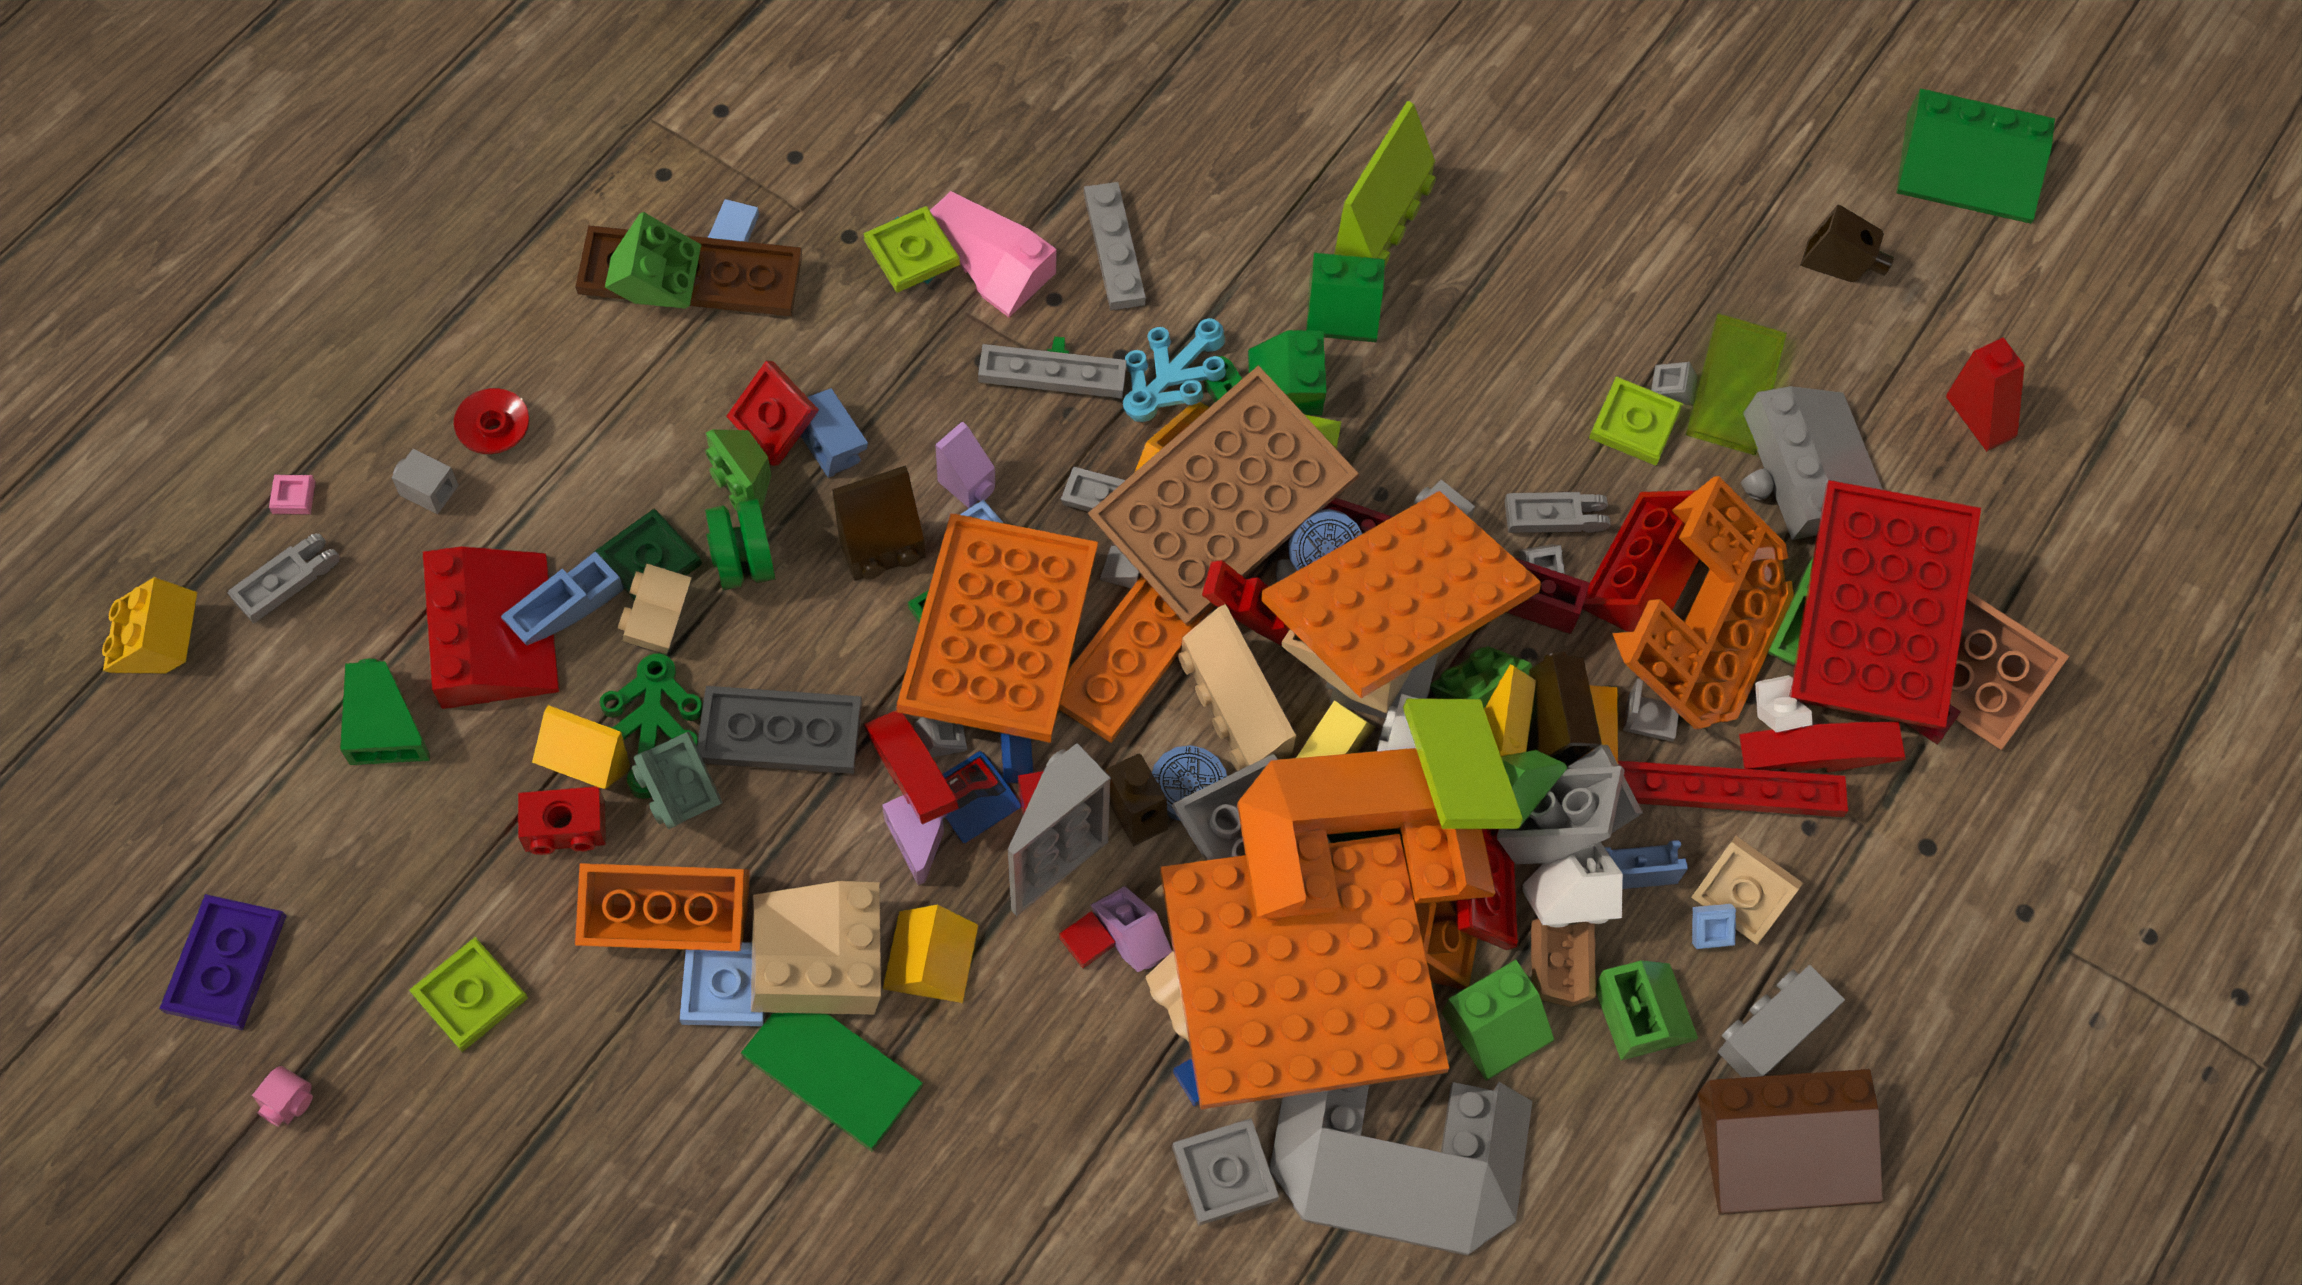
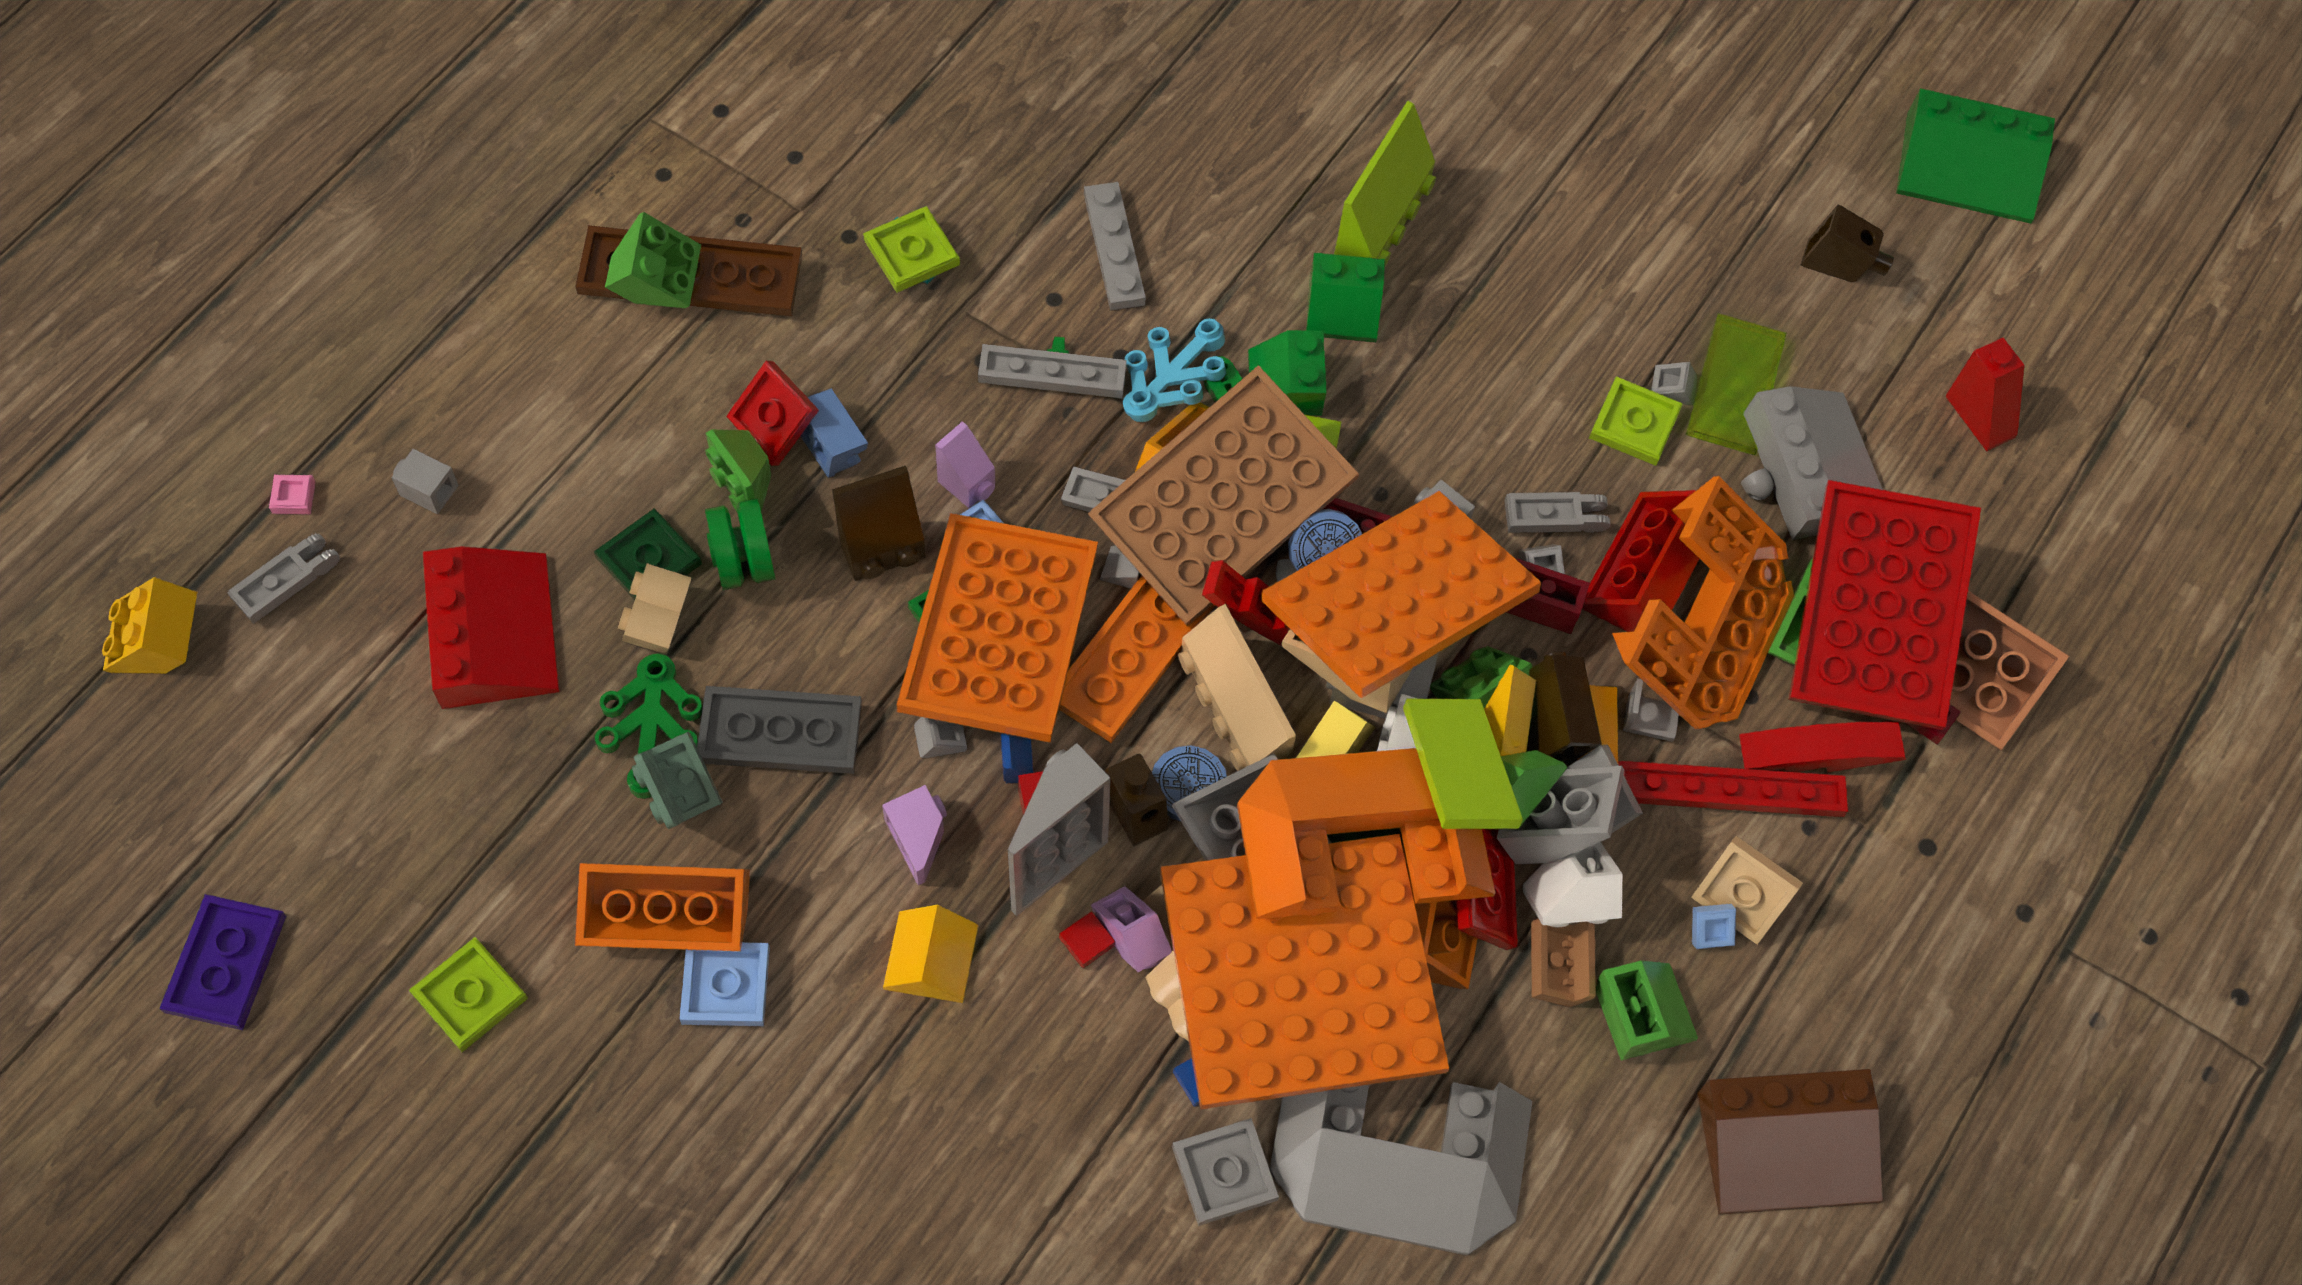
bright pink plate [252,1066,313,1127] -> none
green slope [340,658,430,765] -> none
red dish [453,388,530,454] -> none
medium blue slope [501,552,624,646] -> none
red brick [518,786,606,855] -> none
yellow slope [532,705,630,789] -> none
light blue tile [708,199,759,242] -> none
green tile [741,1013,923,1152] -> none
tan slope [751,881,881,1015] -> none
red slope [864,710,959,825] -> none
bright pink wedge [930,191,1056,317] -> none
sticker [942,751,1021,843] -> none
bright green slope [1442,960,1554,1081] -> none
medium blue hinge [1604,840,1688,889] -> none
light grey brick [1717,965,1845,1077] -> none
white bracket [1755,675,1812,732] -> none

